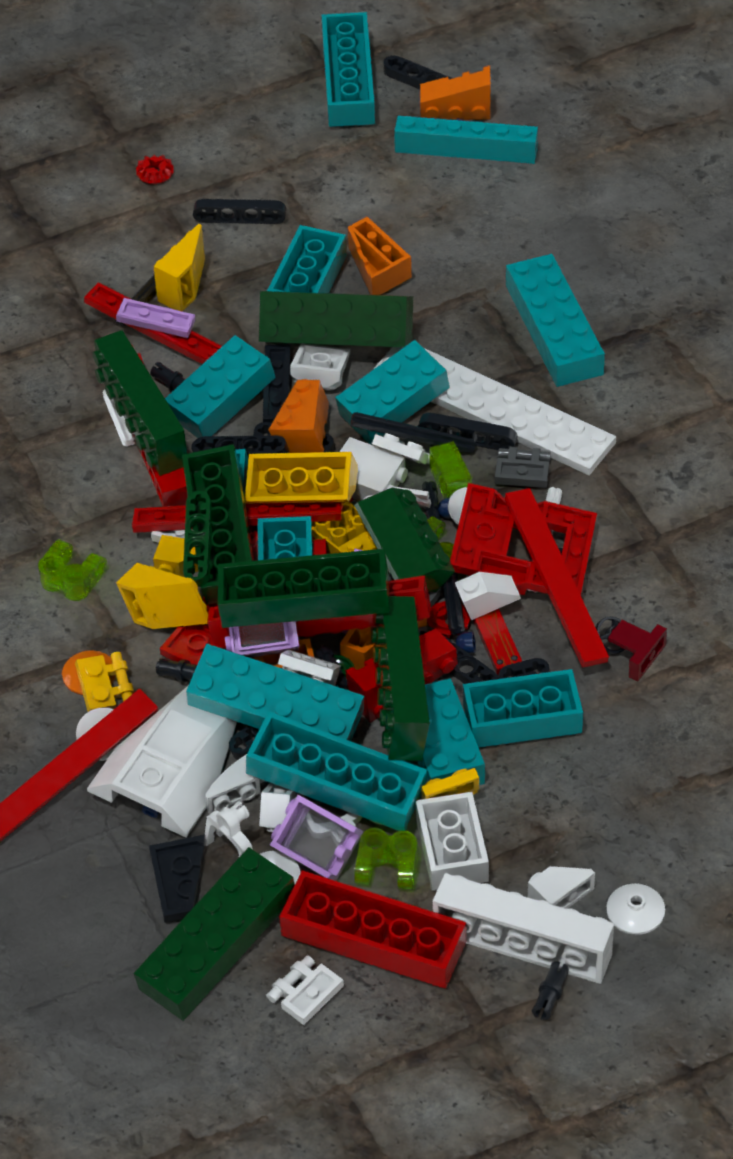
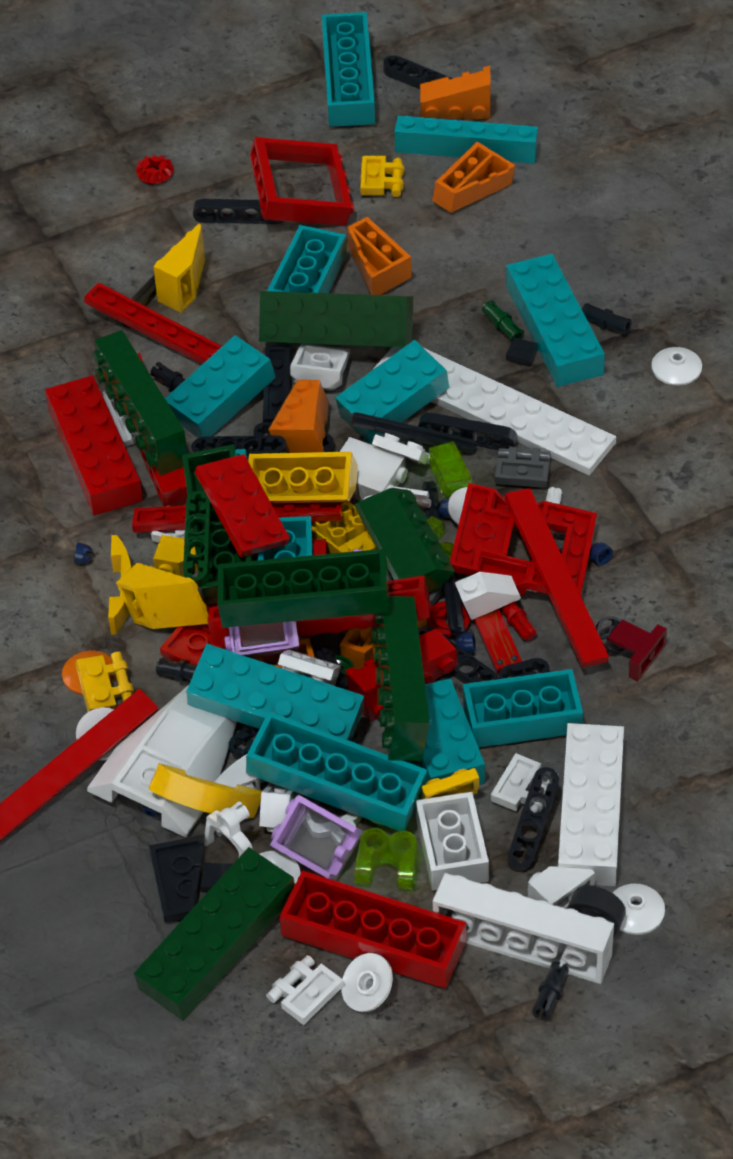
clear neon green piece [38,539,107,601] -> none
lavender tile [116,298,195,338] -> none
none -> red brick [45,375,143,516]
none -> dark blue hinge [74,543,94,564]
none -> yellow slope [108,535,131,635]
none -> yellow slope [148,763,262,818]
none -> red plate [195,454,290,558]
none -> black tile [201,862,232,892]
none -> red window [250,137,354,226]
none -> white dish [341,953,393,1012]
none -> yellow plate [360,156,405,197]
none -> orange wedge [432,142,516,213]
none -> dark green pin [481,300,524,342]
none -> white plate [491,753,559,813]
none -> red axle [499,601,536,641]
none -> black tile [506,337,538,366]
none -> black beam [507,767,559,872]
none -> white brick [558,723,624,887]
none -> black tyre [567,885,626,936]
none -> black pin [582,303,632,334]
none -> dark blue hinge [589,542,613,566]
none -> white dish [652,347,702,386]

